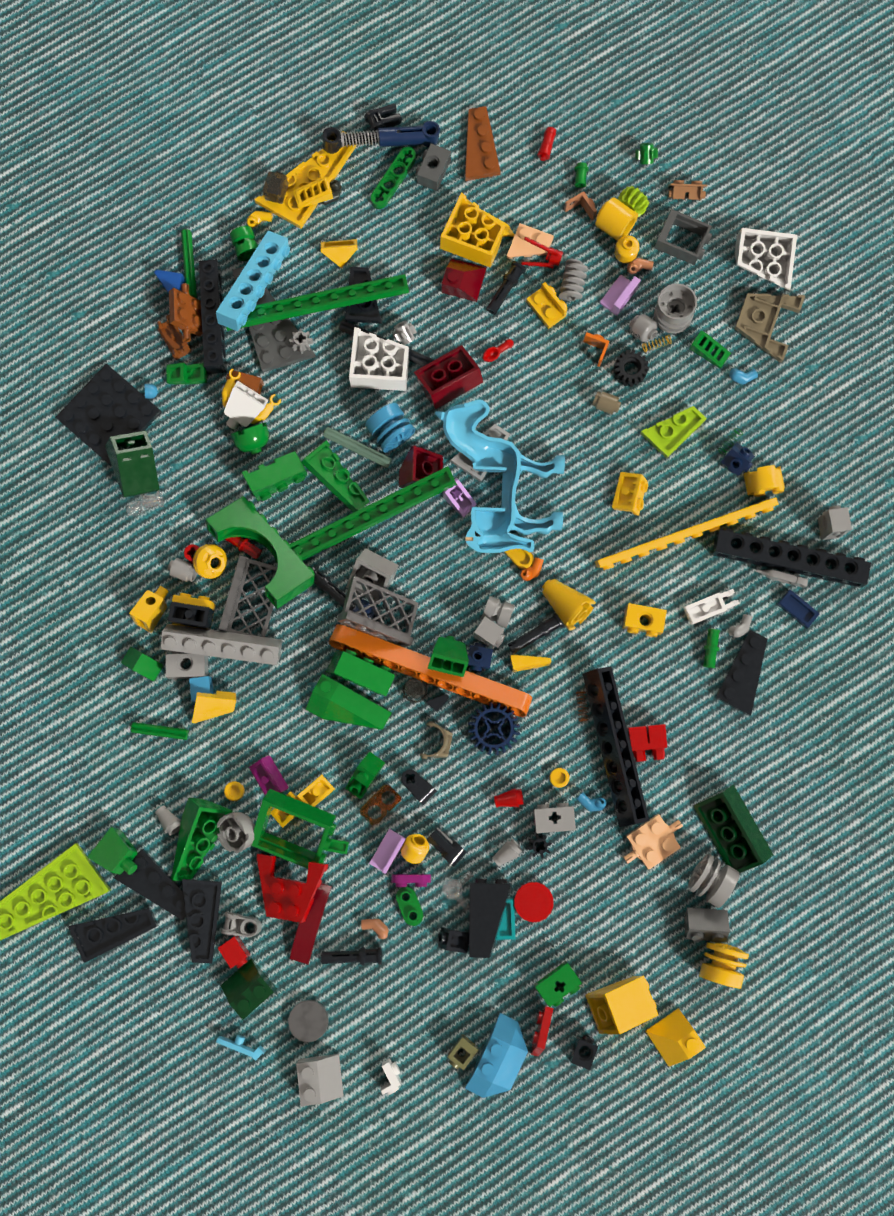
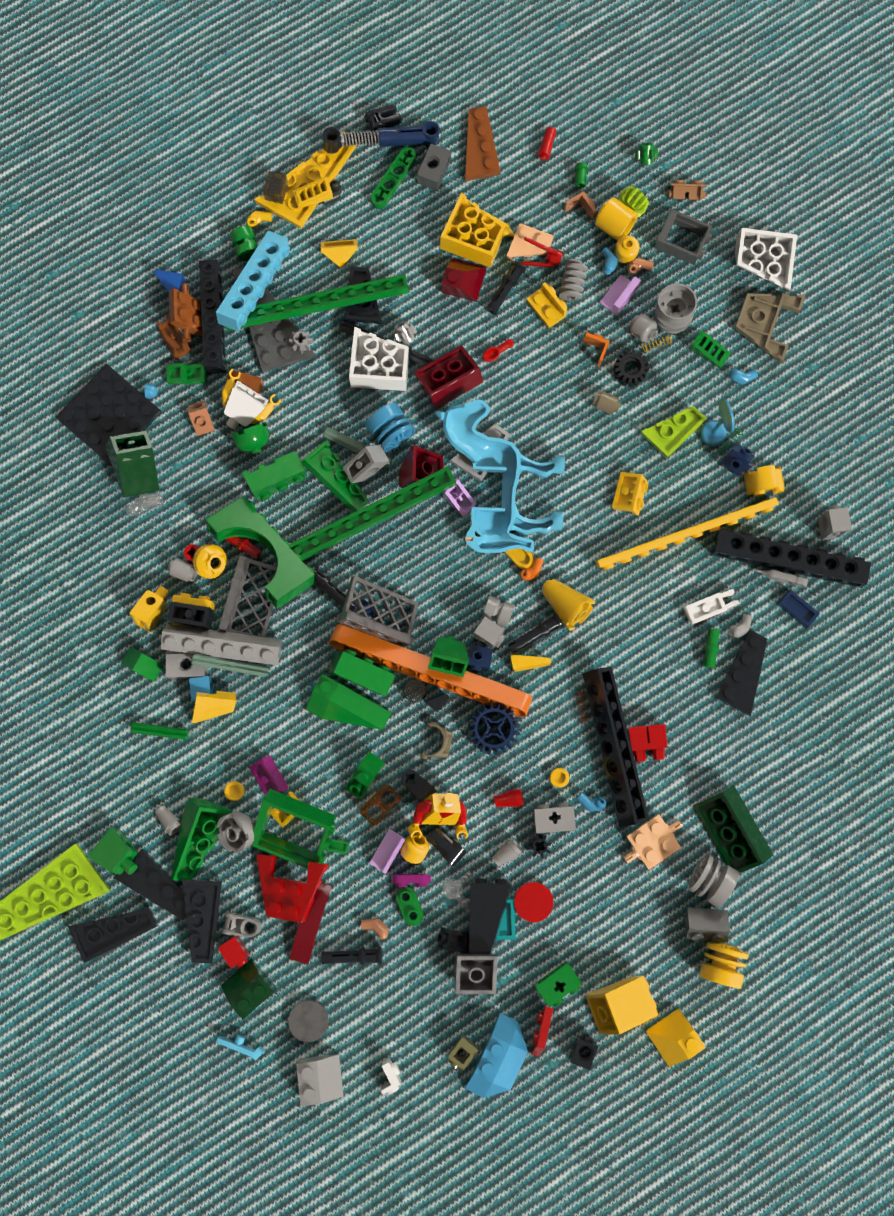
green axle [181,229,197,298] -> none
yellow slope [296,775,335,807] -> none
light grey slope [346,548,399,605] -> none
yellow brick [622,603,667,637] -> none
none -> nougat bracket [188,400,215,436]
none -> sand green axle [191,654,268,677]
none -> light grey brick [343,445,389,483]
none -> torso [408,793,468,839]
none -> flat silver slope [454,954,498,994]
none -> dark azure arm [601,247,618,275]
none -> dark azure piece [700,398,735,447]

